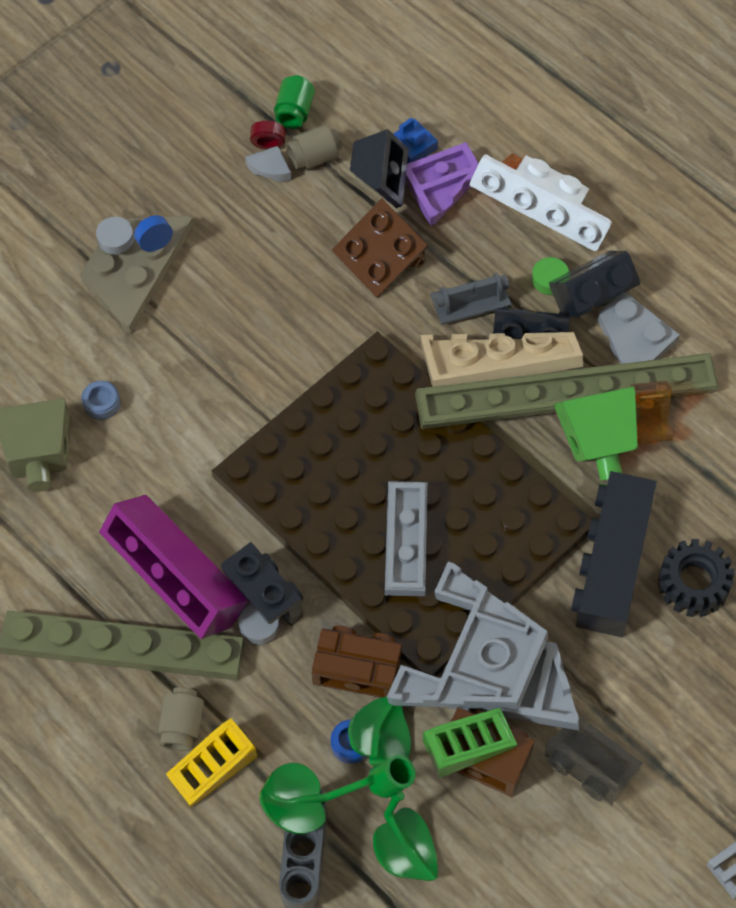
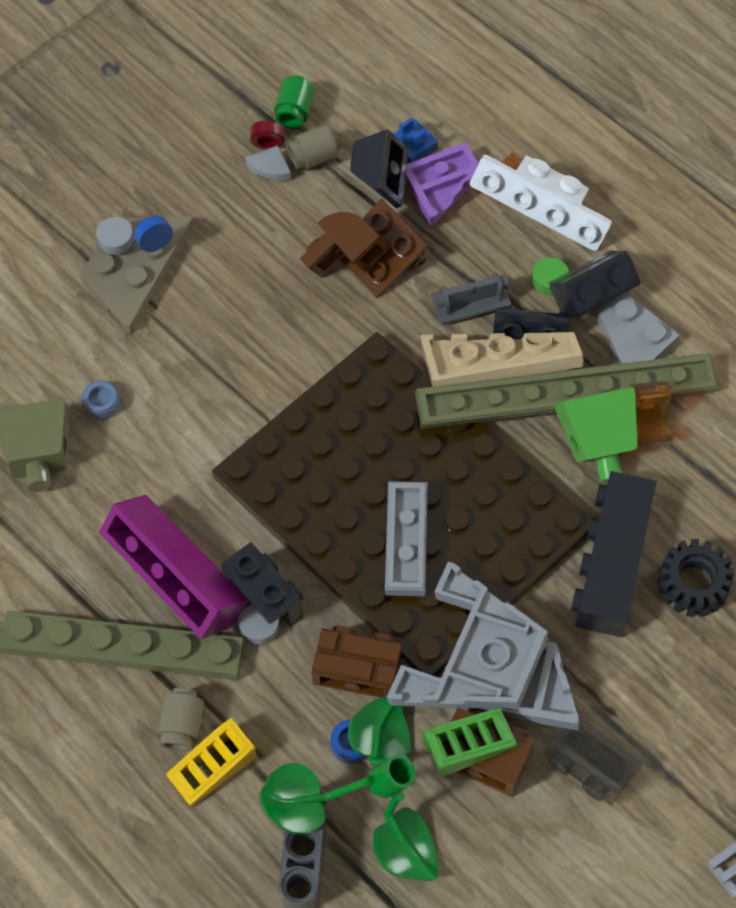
none -> reddish brown brick [300,212,391,278]

